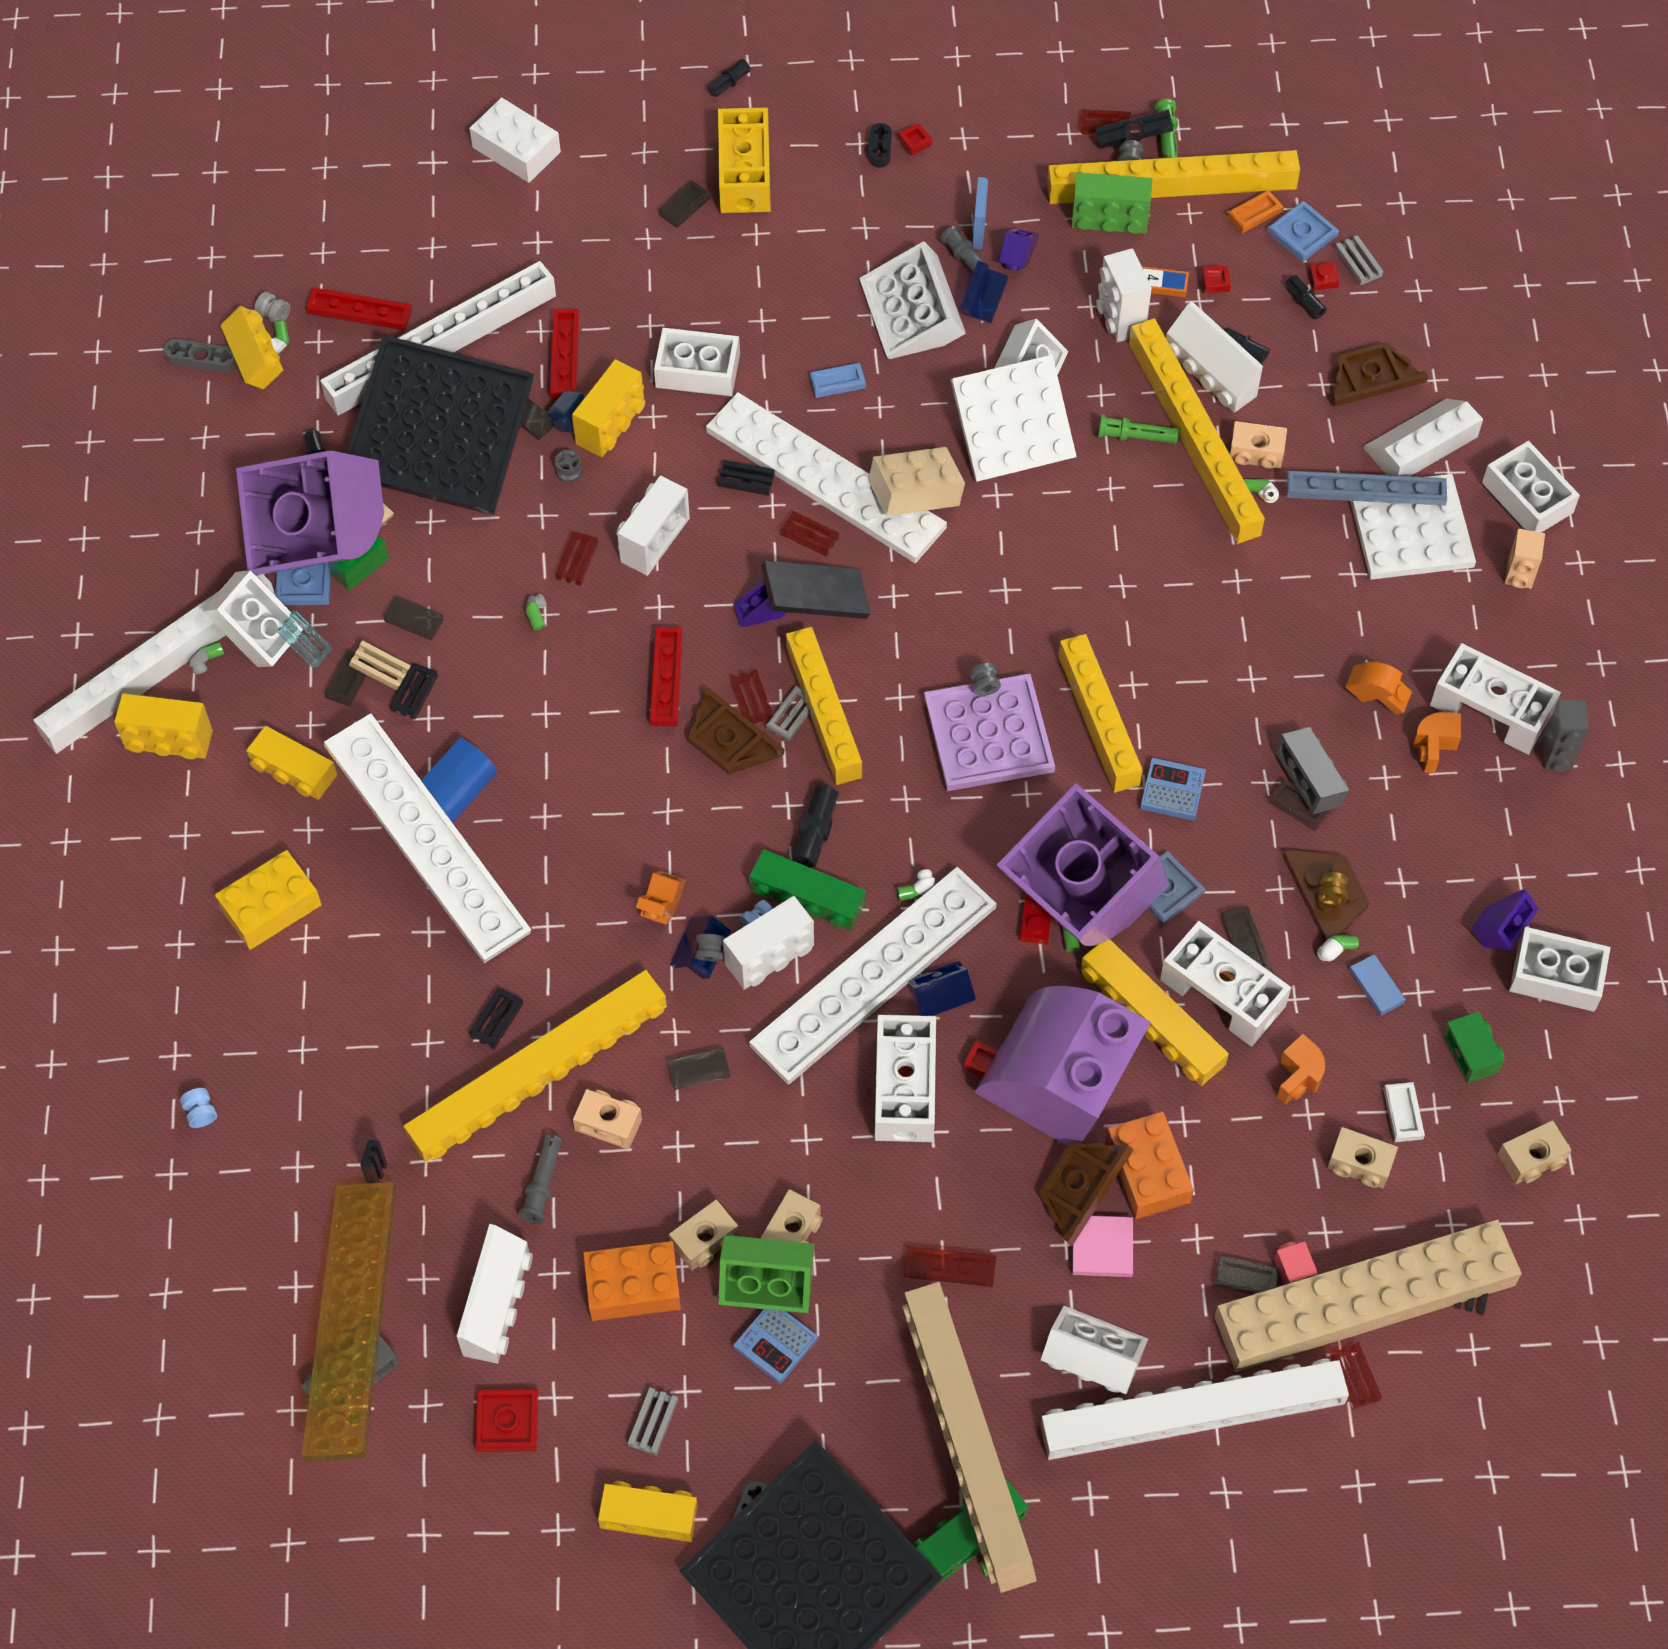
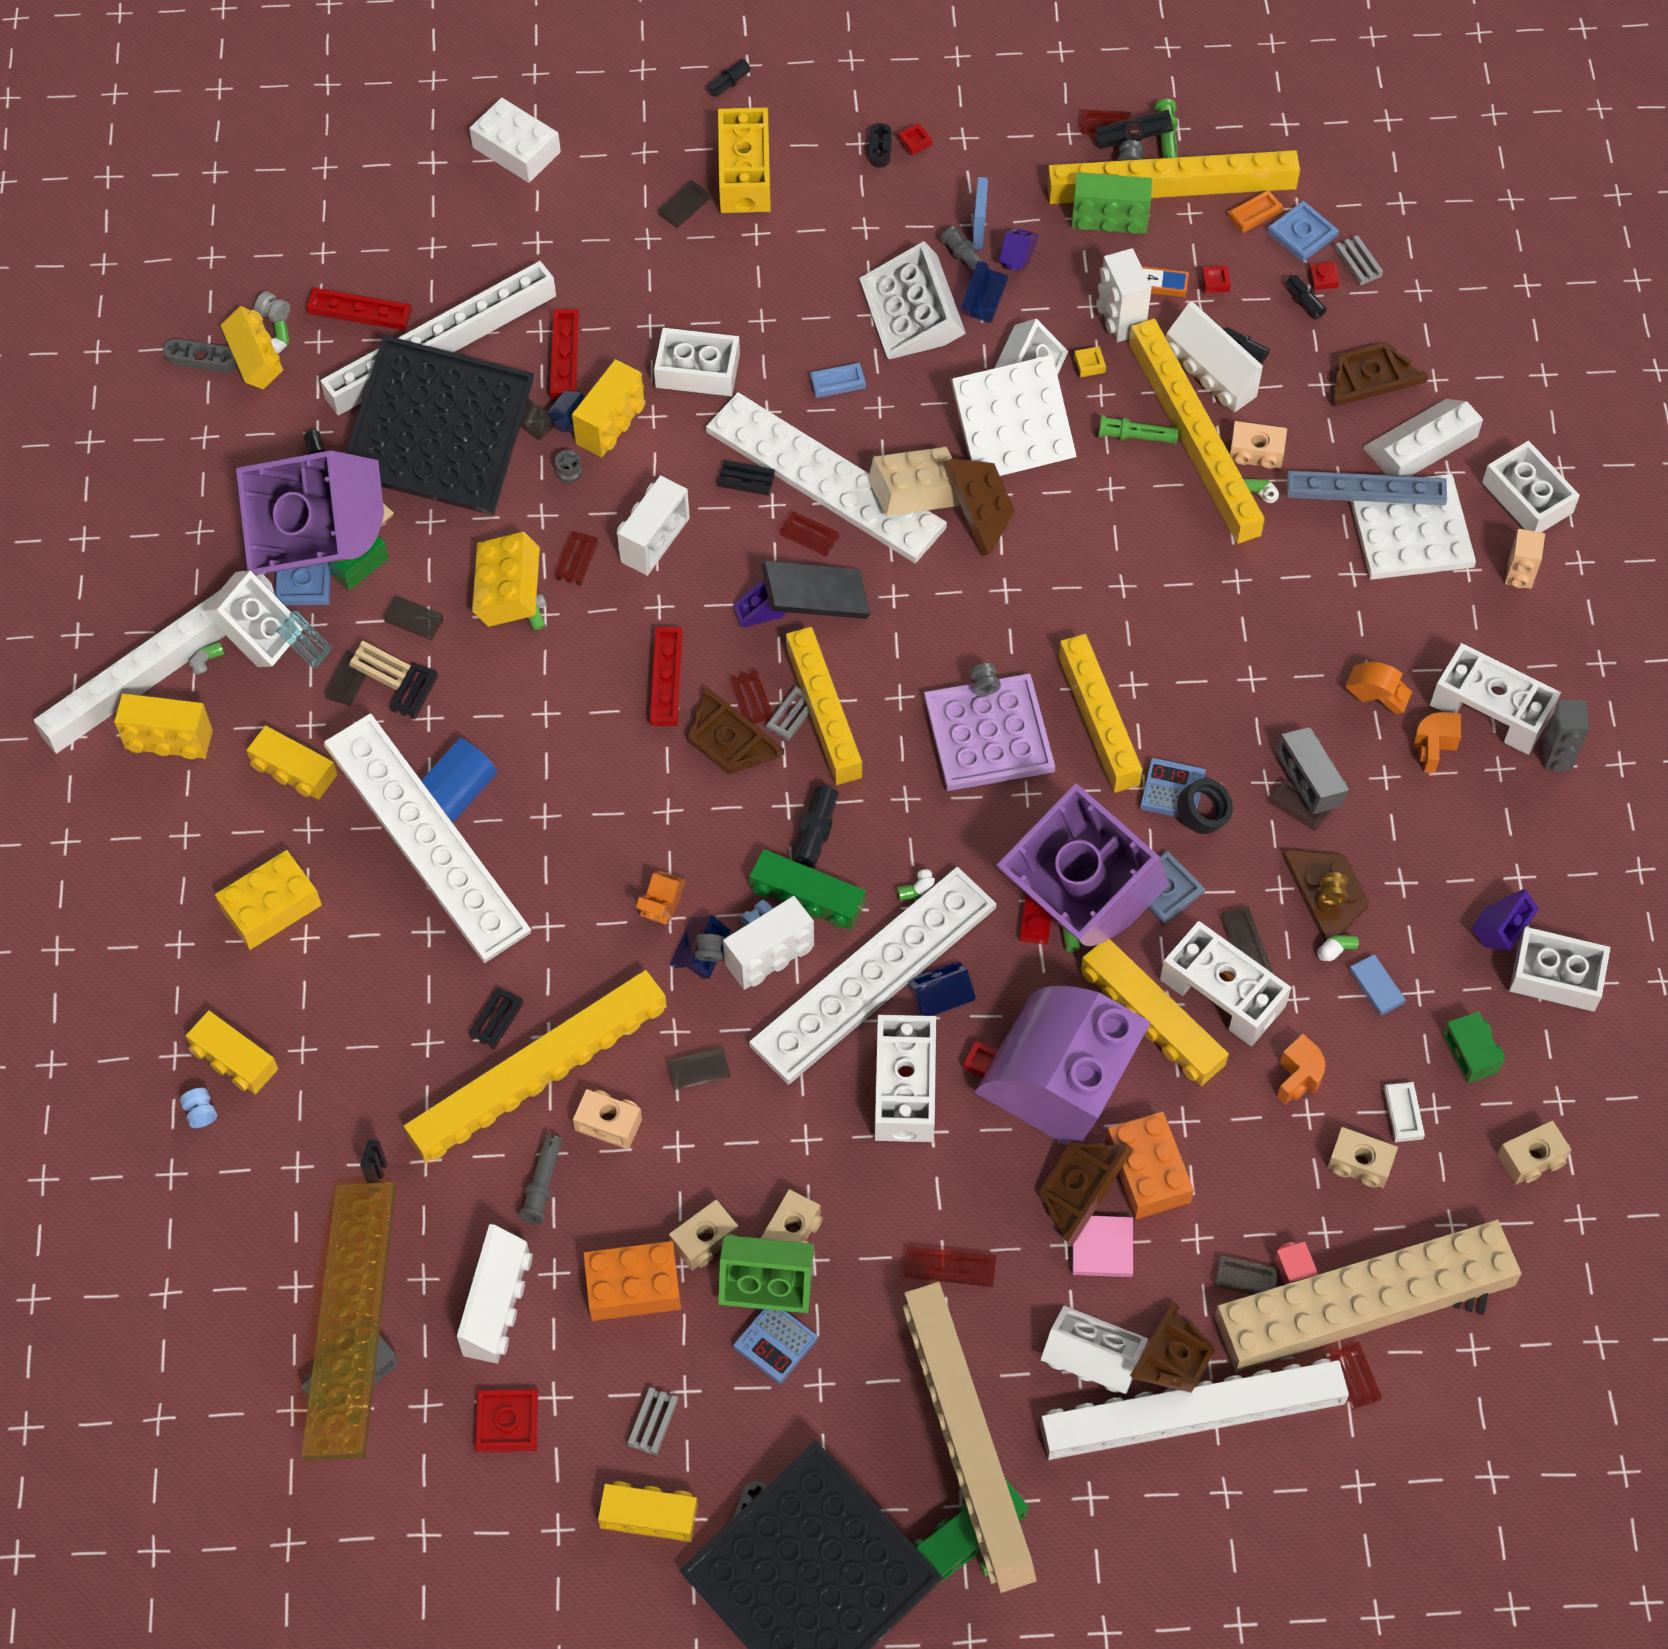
none -> yellow brick [186,1011,278,1095]
none -> yellow brick [472,532,540,627]
none -> reddish brown wing [942,459,1015,556]
none -> yellow plate [1074,346,1106,377]
none -> reddish brown wing [1130,1301,1215,1393]
none -> black tyre [1177,778,1233,834]

